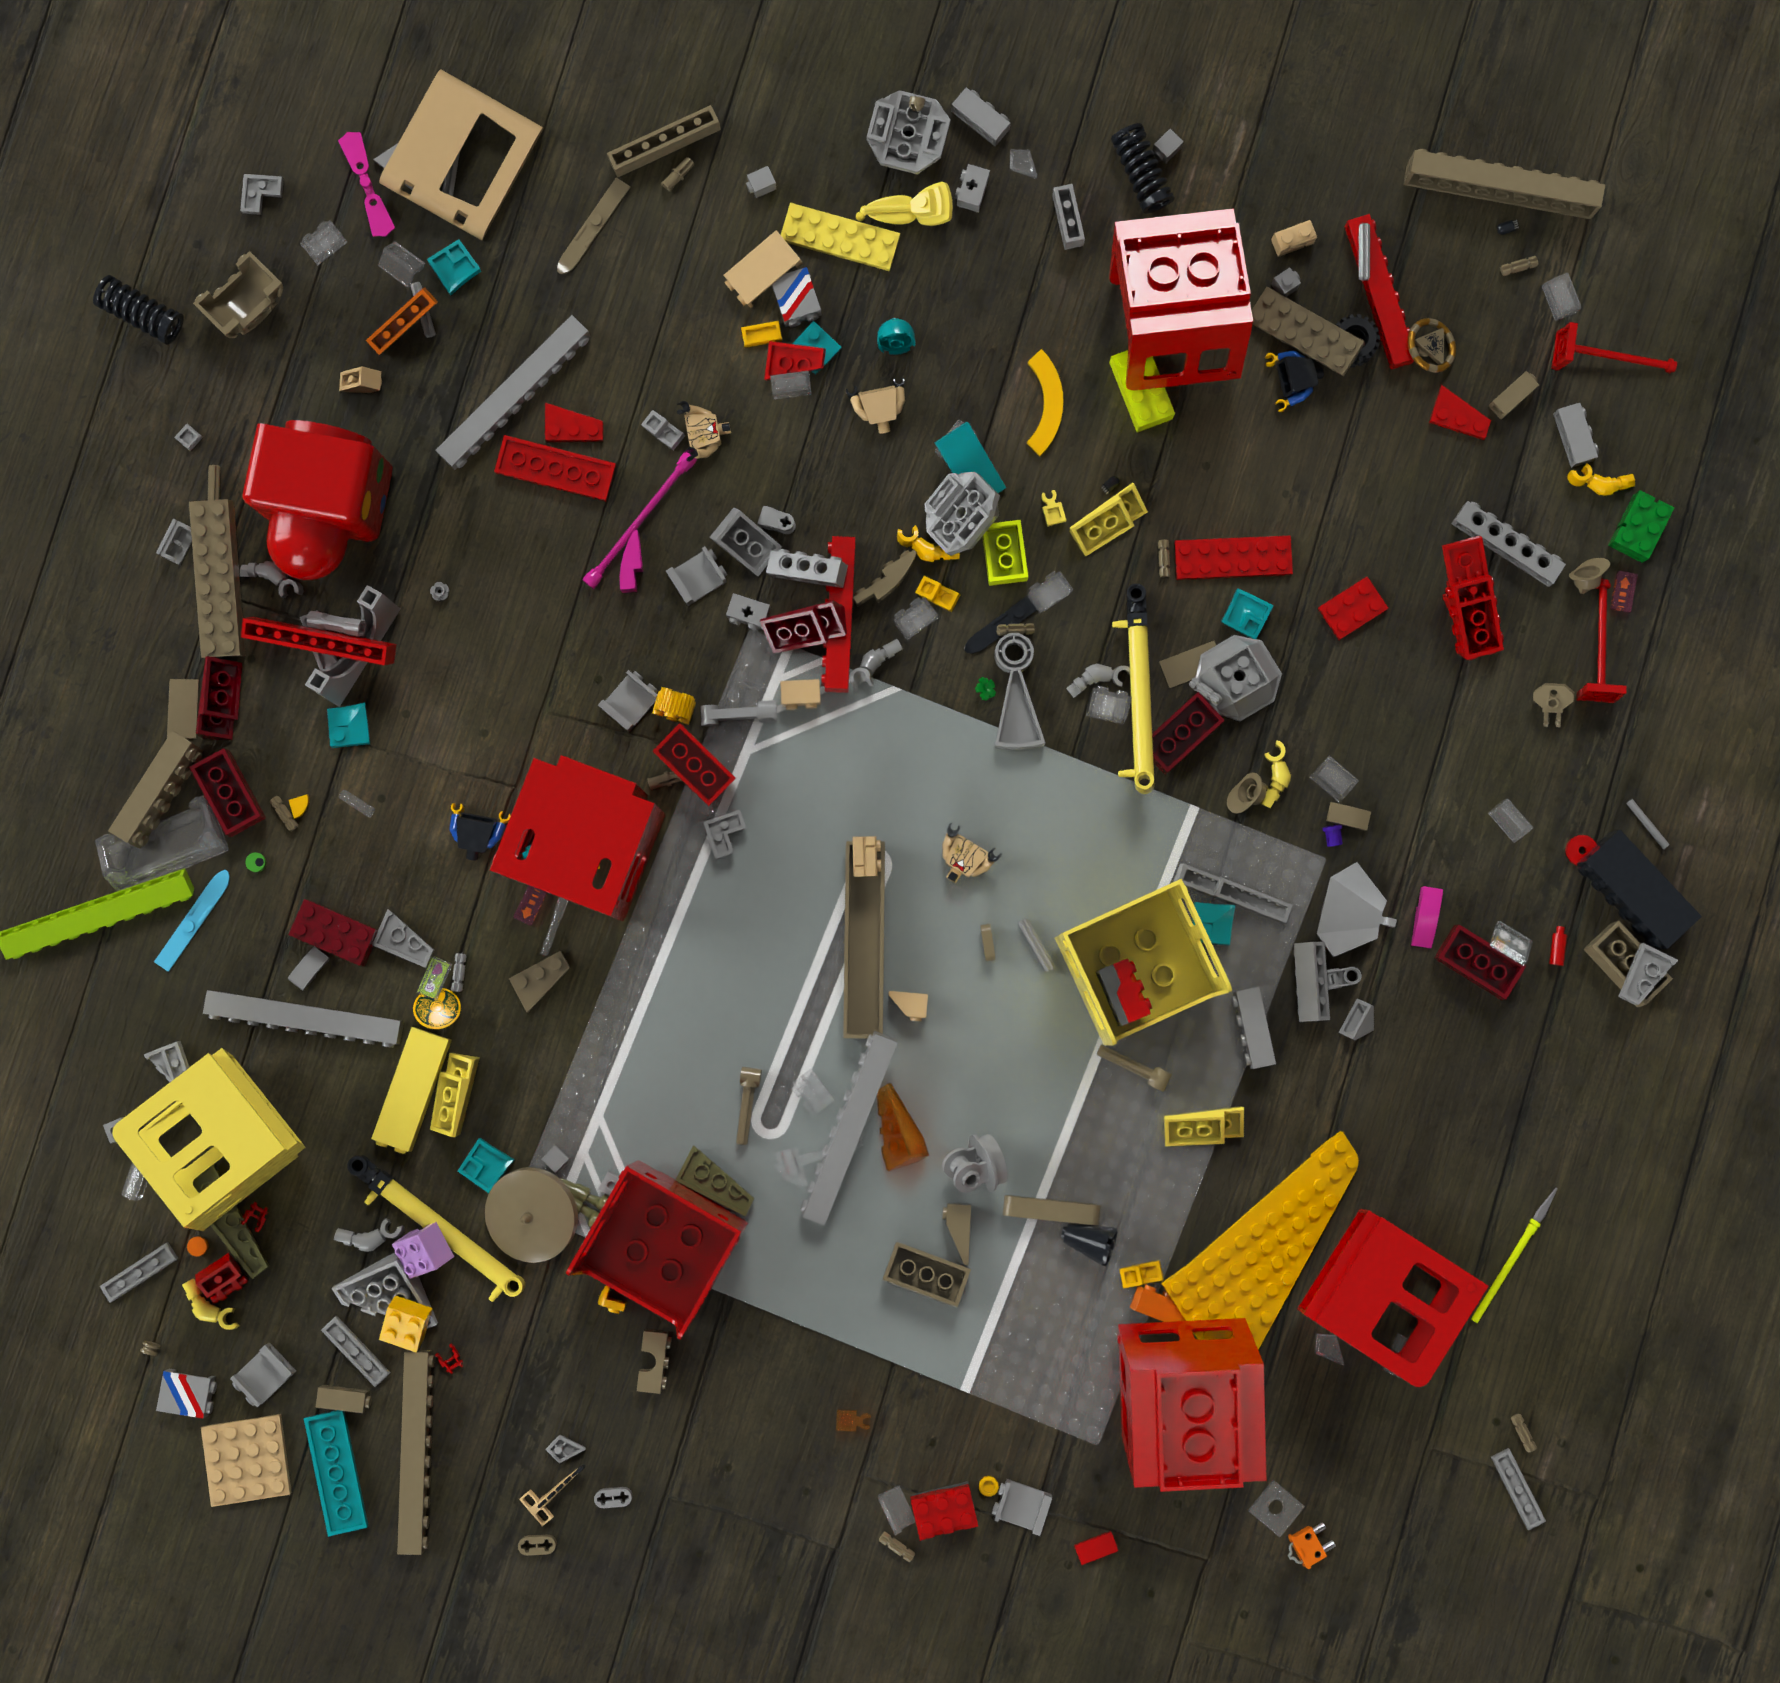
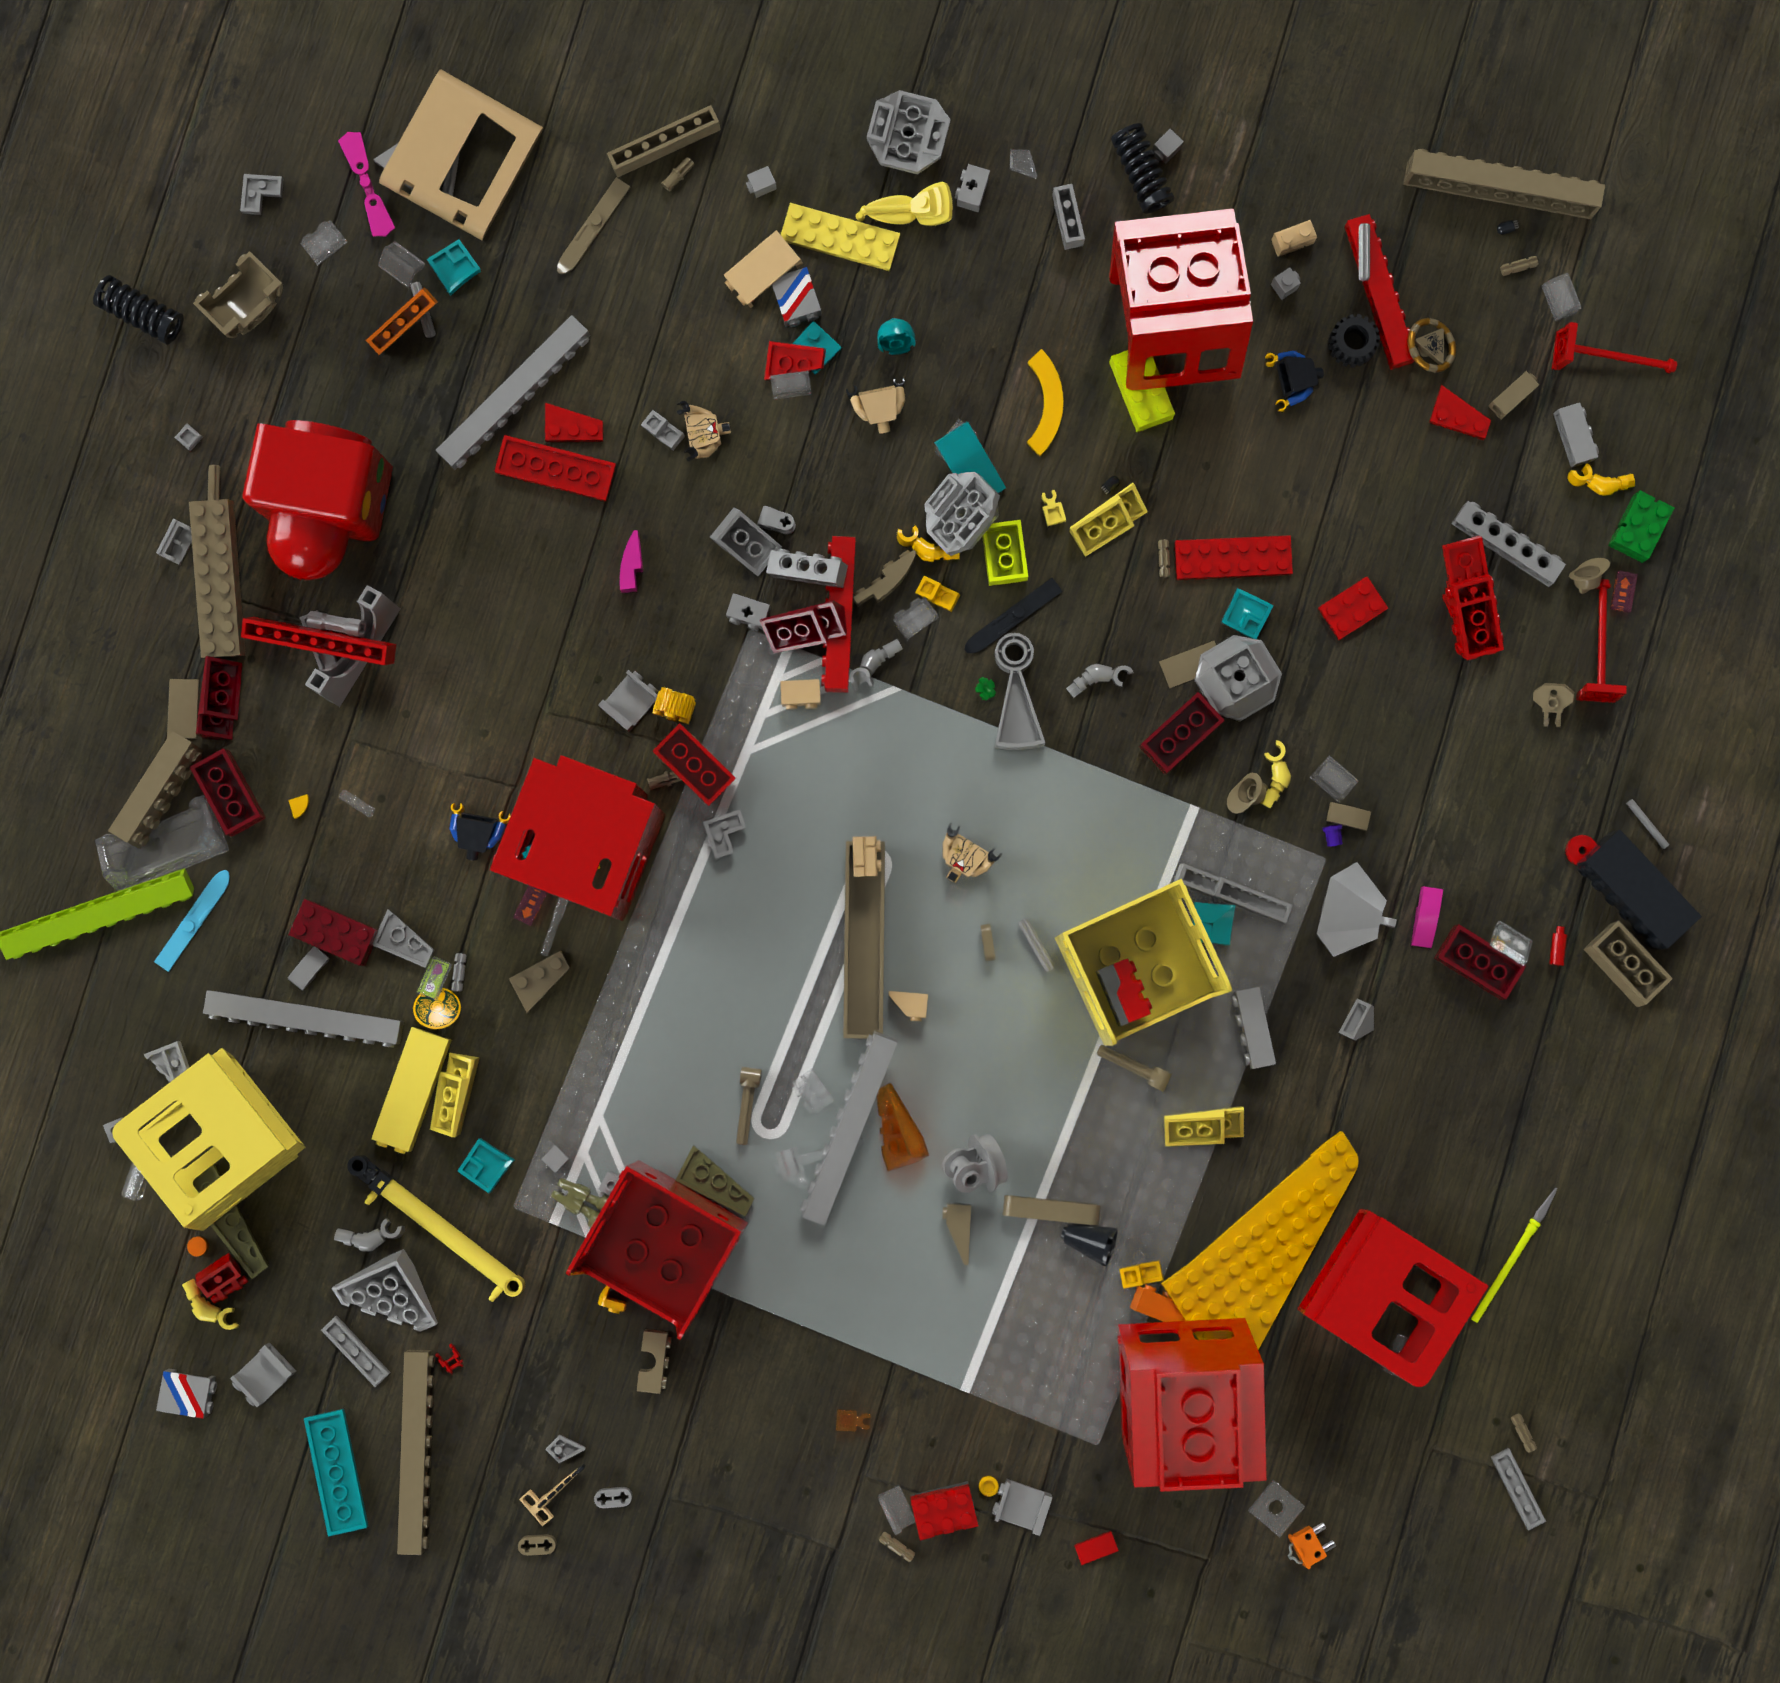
light grey tile [100,1242,179,1303] -> none
dark tan bush [140,1340,161,1356] -> none
tan plate [201,1414,292,1507] -> none
light grey piece [240,561,304,598] -> none
red piece [240,1202,268,1232] -> none
bright green tile [245,852,267,872] -> none
dark tan axle [270,796,298,831] -> none
dark tan brick [316,1385,371,1413] -> none
teal plate [327,703,370,748] -> none
tan slope [339,366,382,393] -> none
yellow brick [379,1295,432,1352] -> none
lavender piece [392,1222,454,1279] -> none
light grey plate [430,582,449,601] -> none
dark tan container [485,1167,578,1263] -> none
dark pink hose [582,453,697,589] -> none
light grey panel [666,546,727,606] -> none
light grey piece [700,700,777,726] -> none
yellow tile [741,321,782,348] -> none
dark tan brick [882,1242,971,1308] -> none
dark tan hinge [909,96,925,111] -> none
light grey brick [951,87,1010,146] -> none
dark tan axle [997,623,1035,636] -> none
clear brick [1027,571,1073,614] -> none
clear brick [1085,686,1132,724] -> none
light yellow piece [1112,584,1155,794] -> none
light grey axle [1189,678,1223,706] -> none
dark tan plate [1252,287,1365,377] -> none
light grey brick [1293,942,1330,1022] -> none
clear piece [1315,1333,1344,1365] -> none
light grey piece [1327,967,1361,990] -> none
clear brick [1488,798,1533,842] -> none
light grey wing [1618,943,1678,1005] -> none

